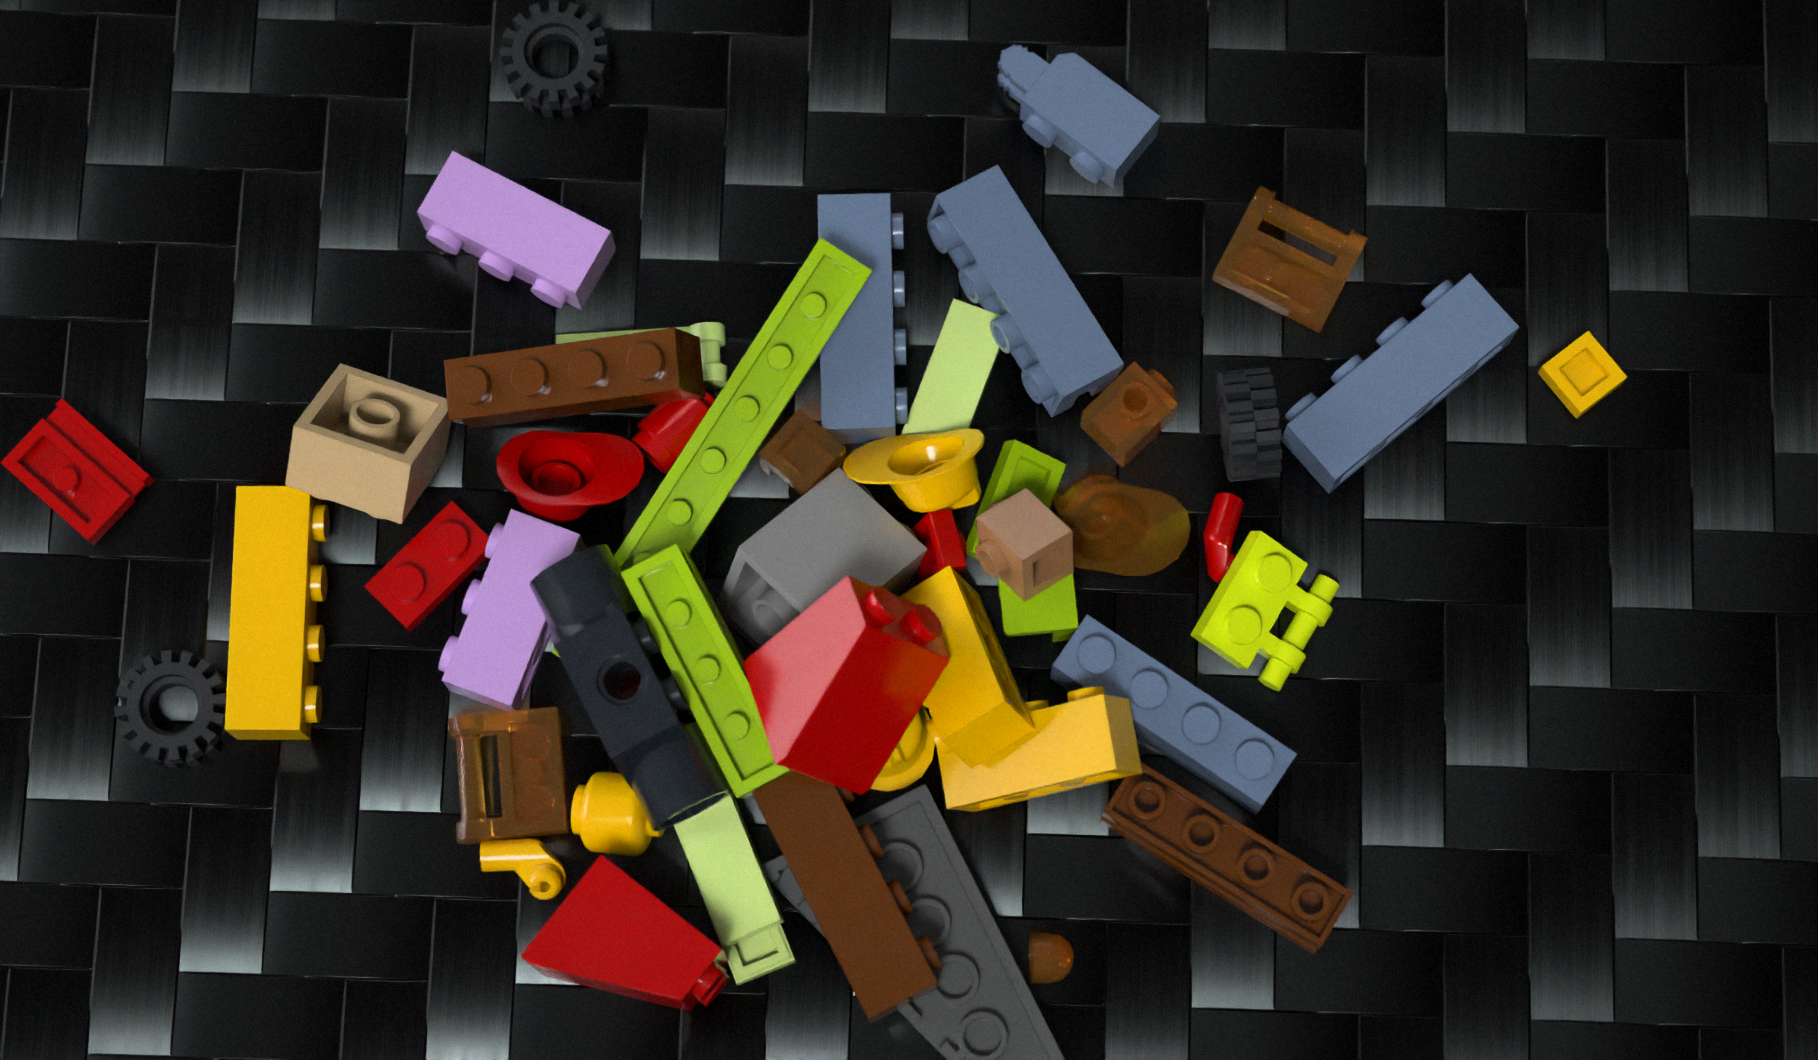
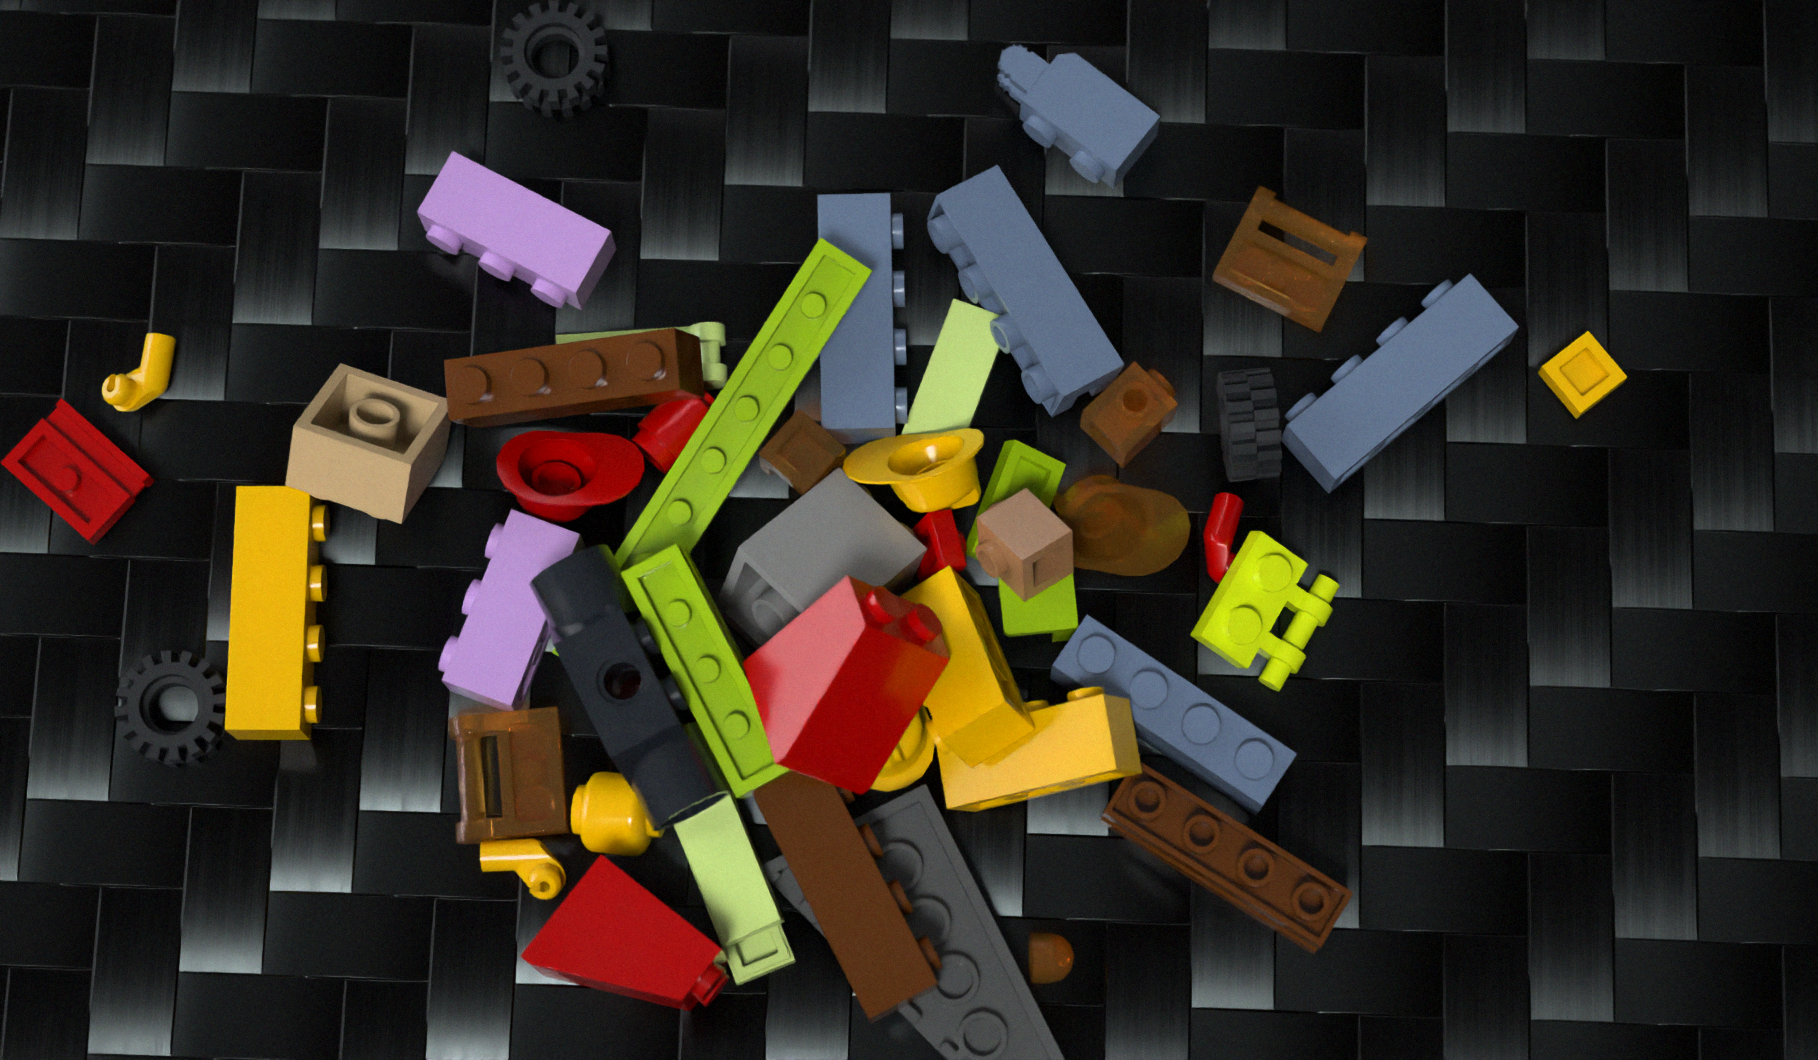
red plate [364,501,489,632] -> none
none -> yellow arm [102,333,176,412]

